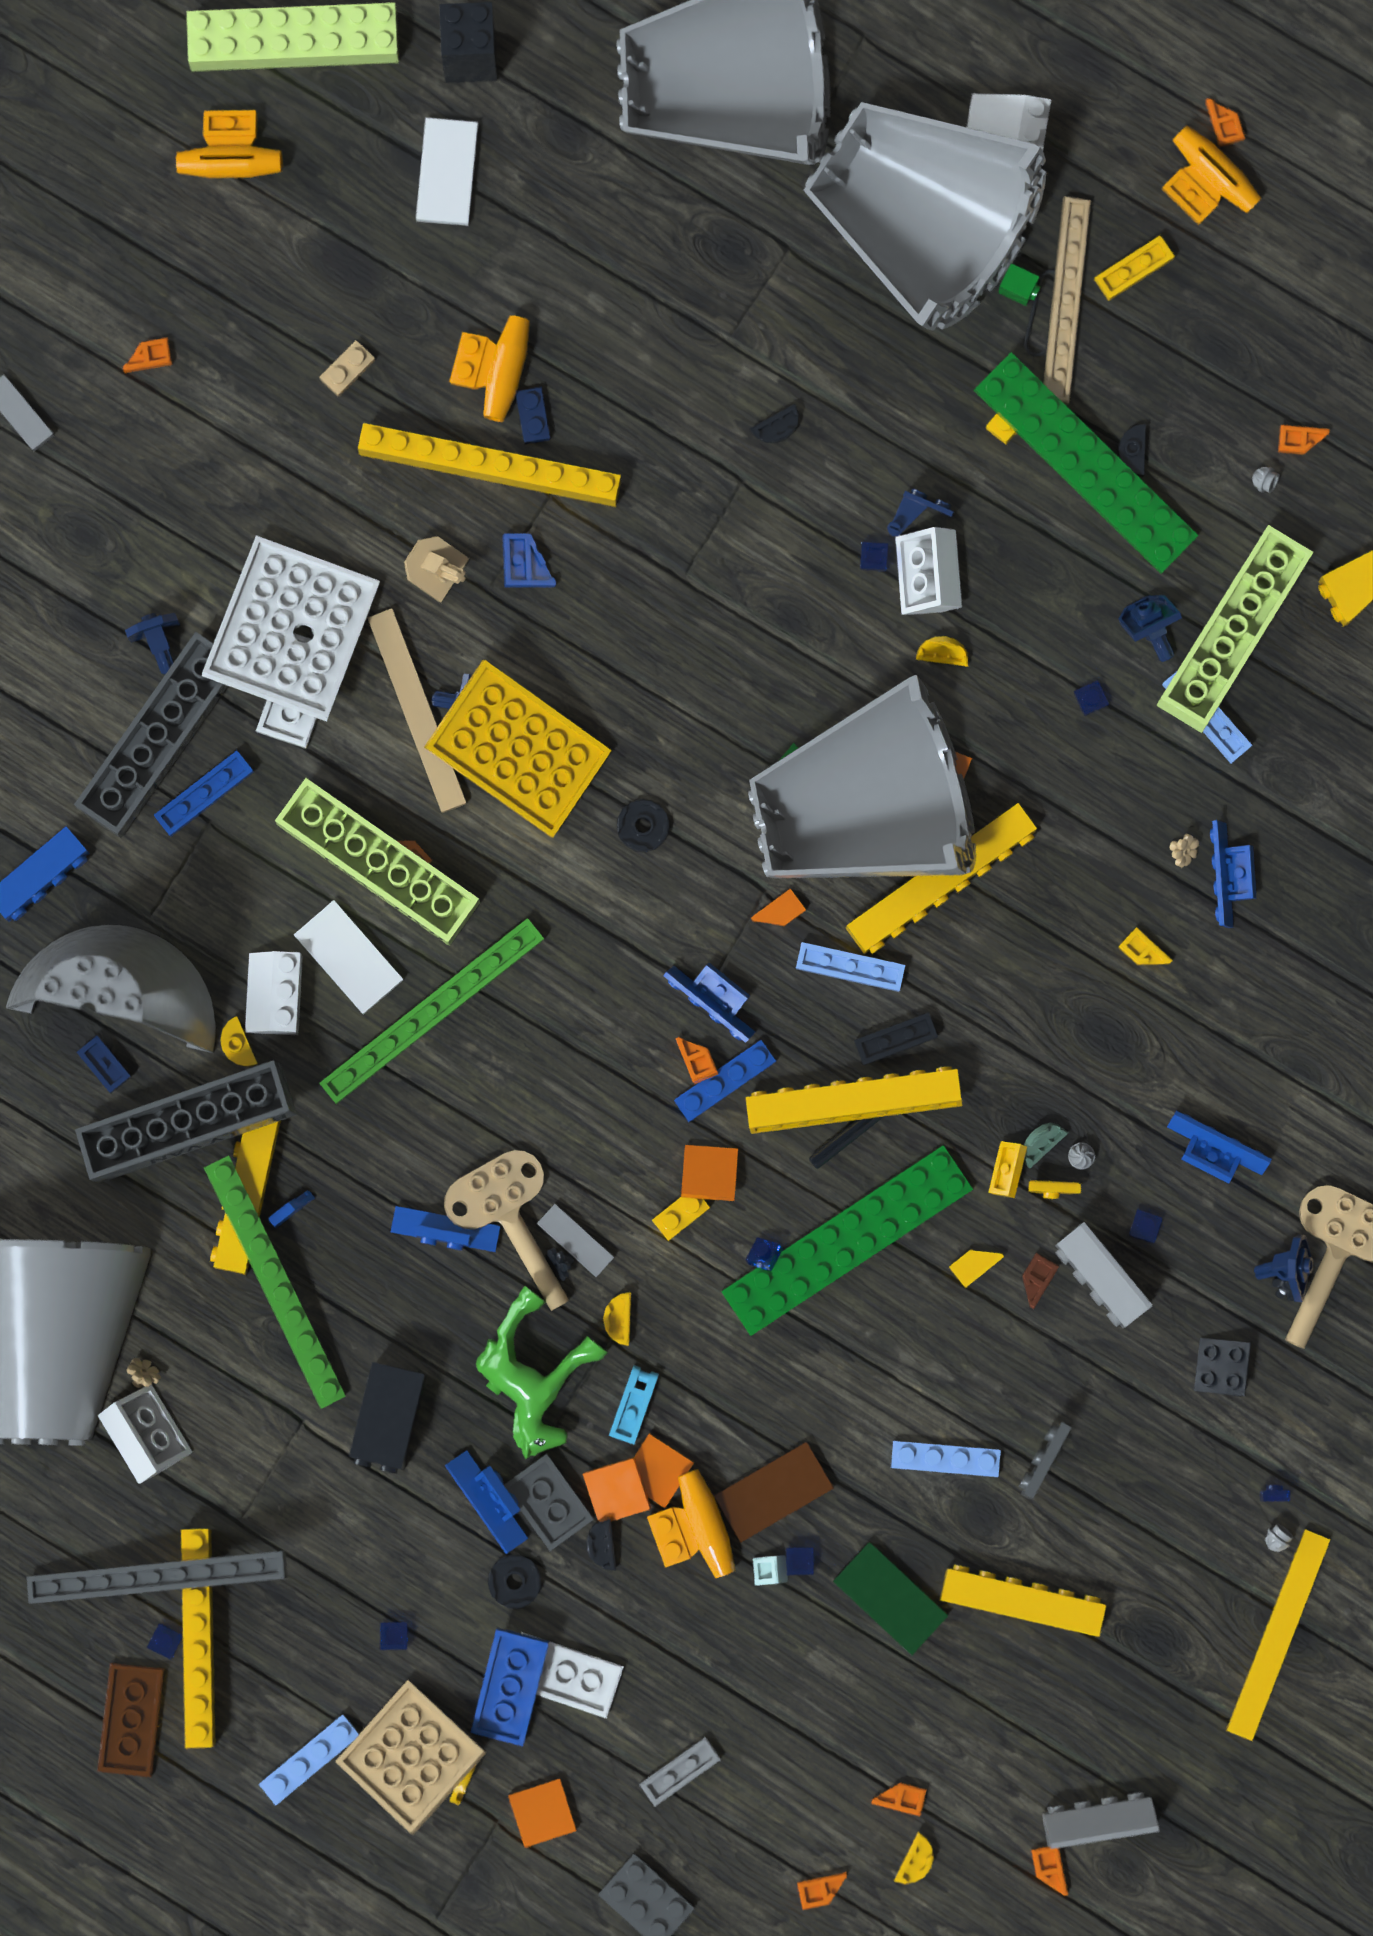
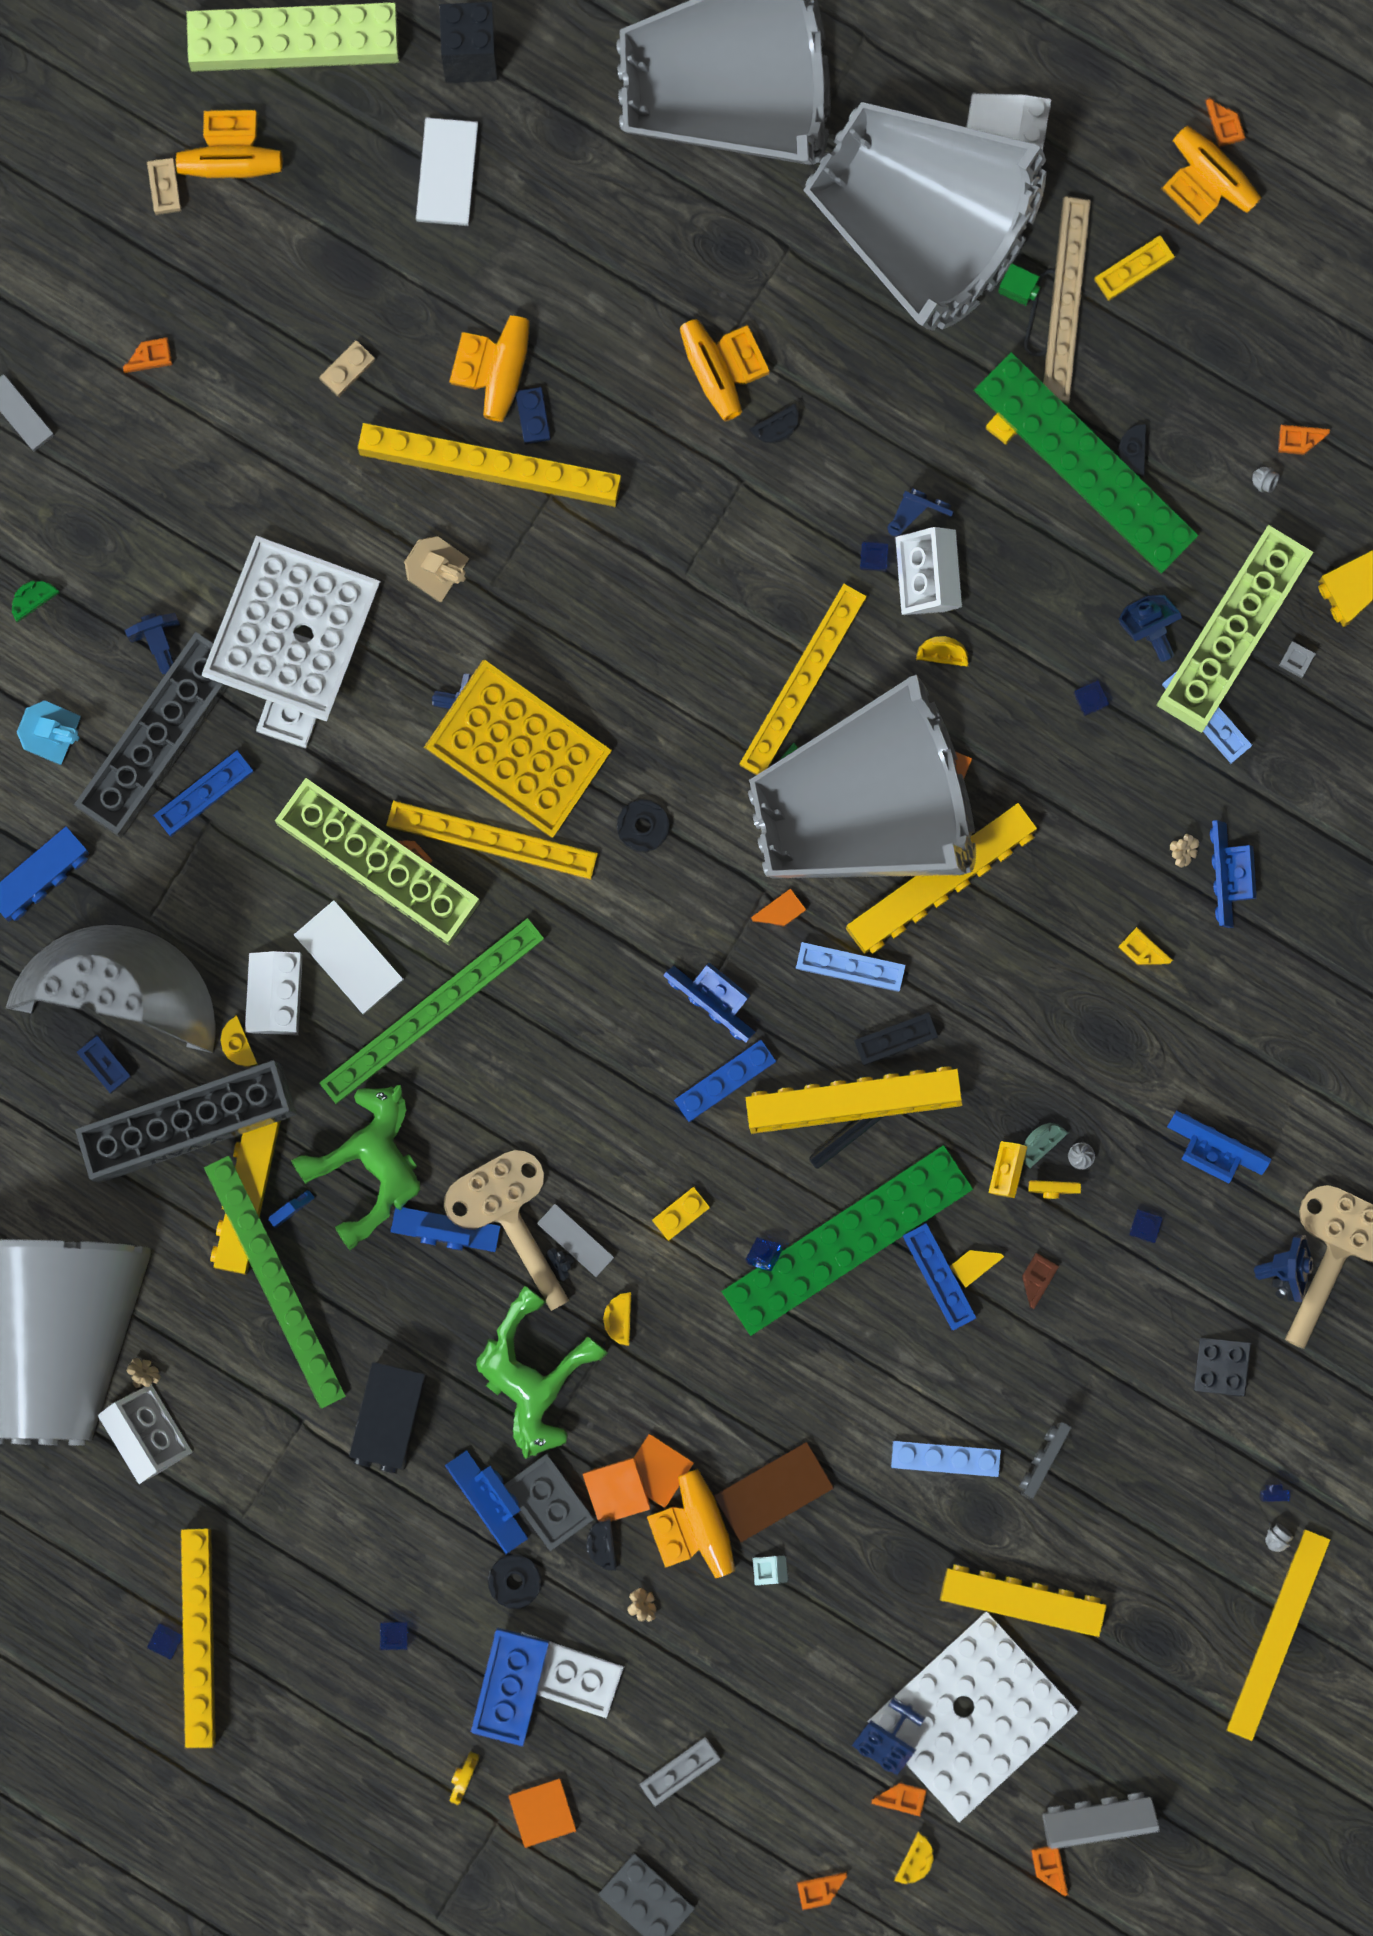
dark grey plate [27,1551,288,1604] -> none
reddish brown tile [97,1663,165,1777] -> none
light blue plate [259,1715,359,1805] -> none
tan plate [335,1681,486,1835] -> none
tan tile [368,609,466,813] -> none
blue wing [503,534,556,587] -> none
medium azure plate [609,1365,659,1445] -> none
orange tile [676,1037,719,1084] -> none
orange tile [681,1145,738,1201] -> none
clear blue plate [786,1547,814,1575] -> none
dark green tile [833,1542,948,1656] -> none
light grey slope [1055,1222,1153,1328] -> none
none -> green plate [12,581,60,623]
none -> medium azure piece [17,701,81,765]
none -> tan plate [147,158,181,215]
none -> bright green animal [291,1085,420,1251]
none -> yellow tile [386,801,598,880]
none -> tan plant [628,1588,656,1622]
none -> light orange plate [680,319,770,421]
none -> yellow plate [739,584,867,775]
none -> dark blue plate [852,1697,926,1775]
none -> white plate [868,1612,1078,1822]
none -> blue plate [902,1224,976,1331]
none -> light grey plate [1279,641,1315,678]

